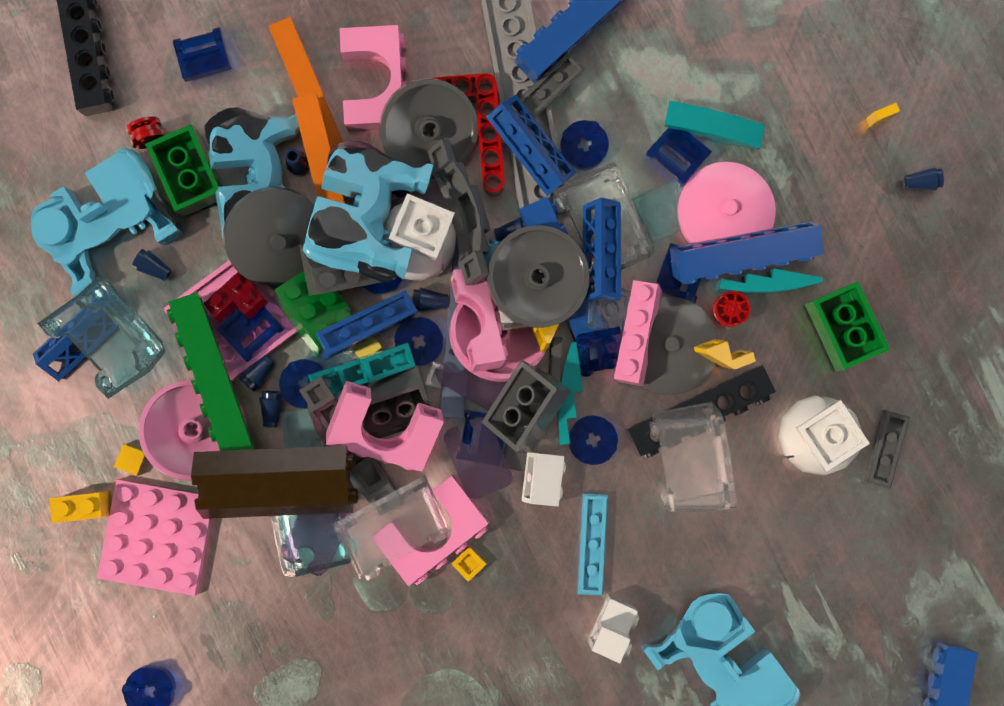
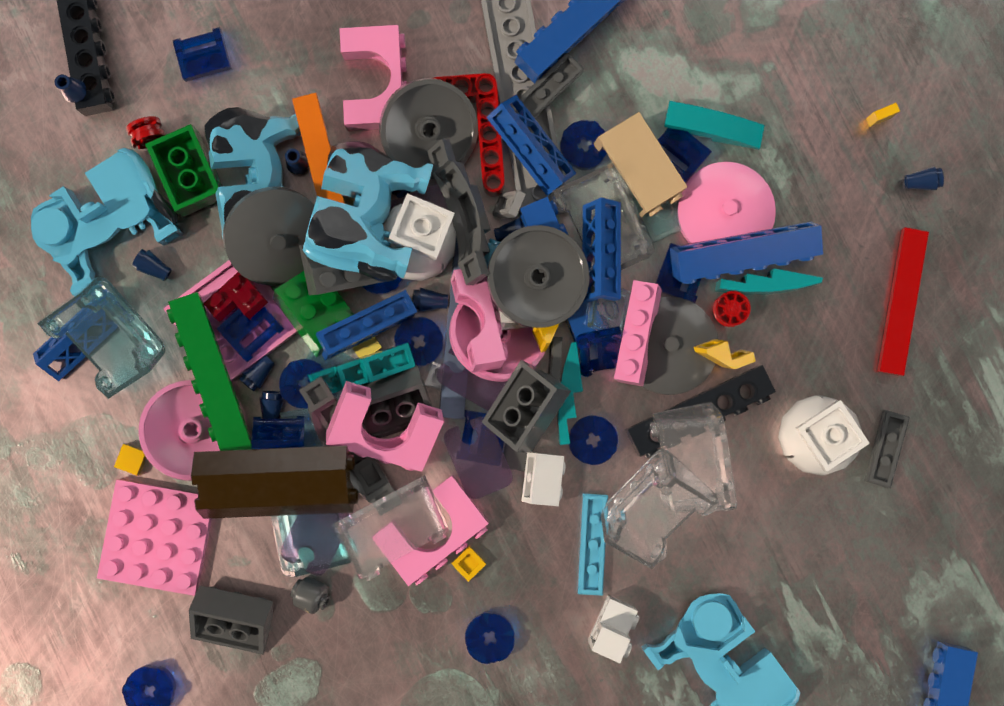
yellow brick [49,491,111,524] -> none
orange tile [268,17,344,147] -> none
green brick [805,281,891,371] -> none
none -> dark blue cone [54,74,86,103]
none -> dark grey slope [189,585,273,655]
none -> clear blue plate [251,416,305,449]
none -> dark grey head [290,576,330,614]
none -> clear blue plate [465,611,514,664]
none -> light grey tile [492,190,526,219]
none -> tan panel [594,112,687,218]
none -> clear windscreen [601,448,719,569]
none -> red tile [877,227,929,376]

